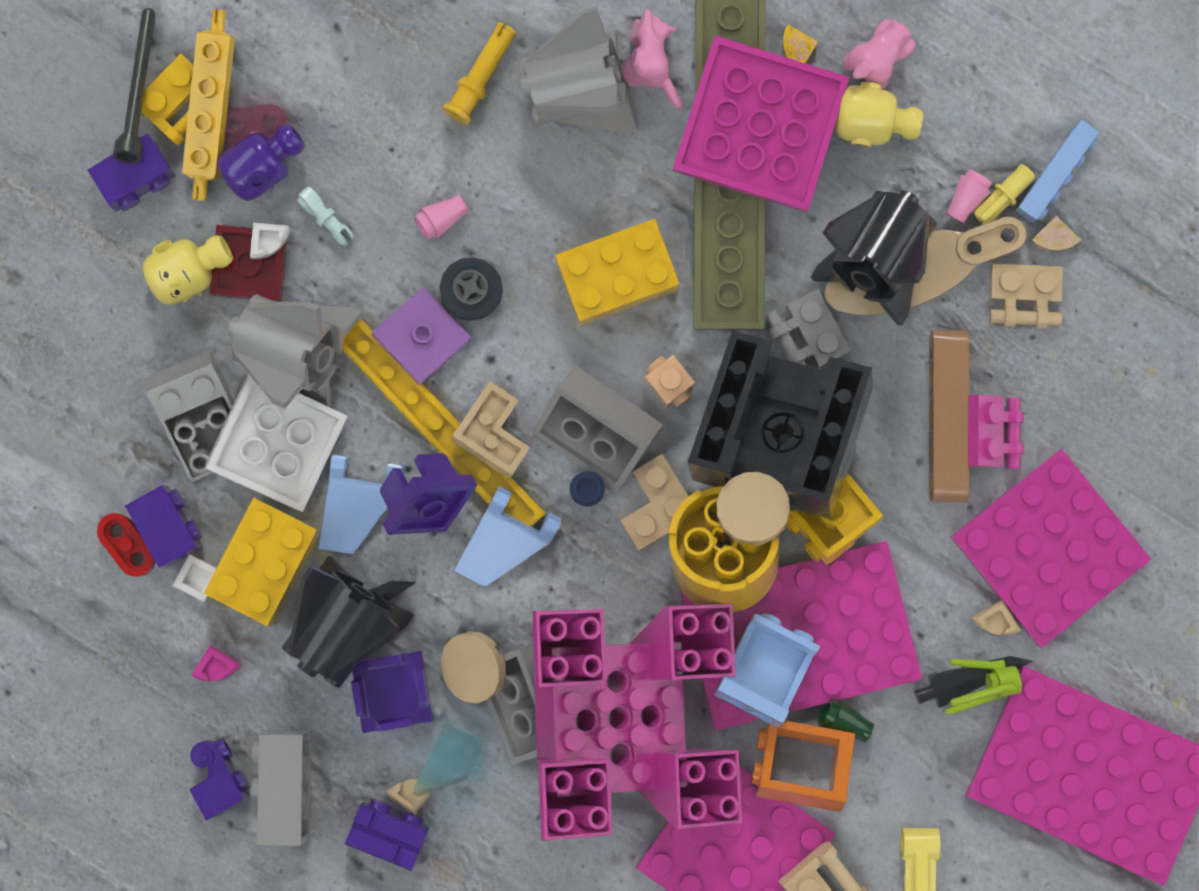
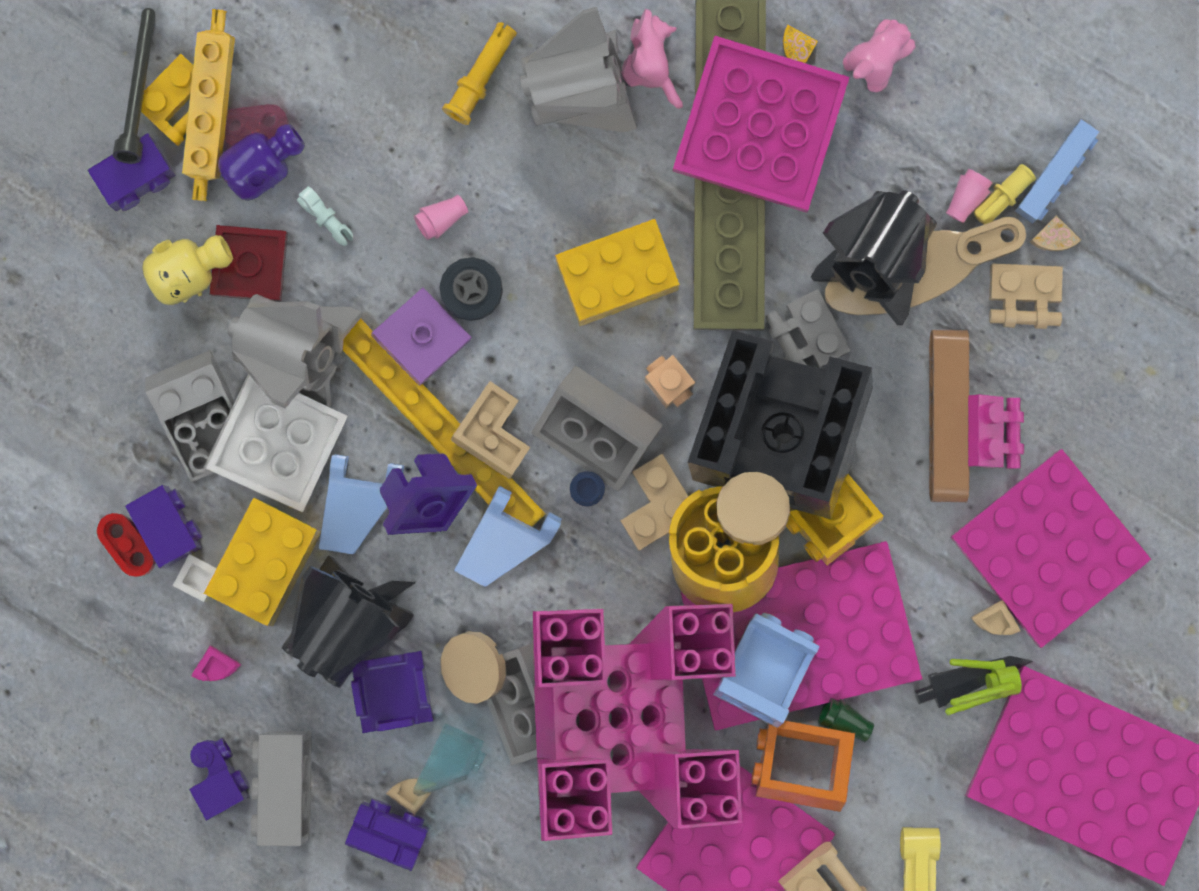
white tile [250,223,290,259] -> none
light yellow piece [835,82,923,149] -> none

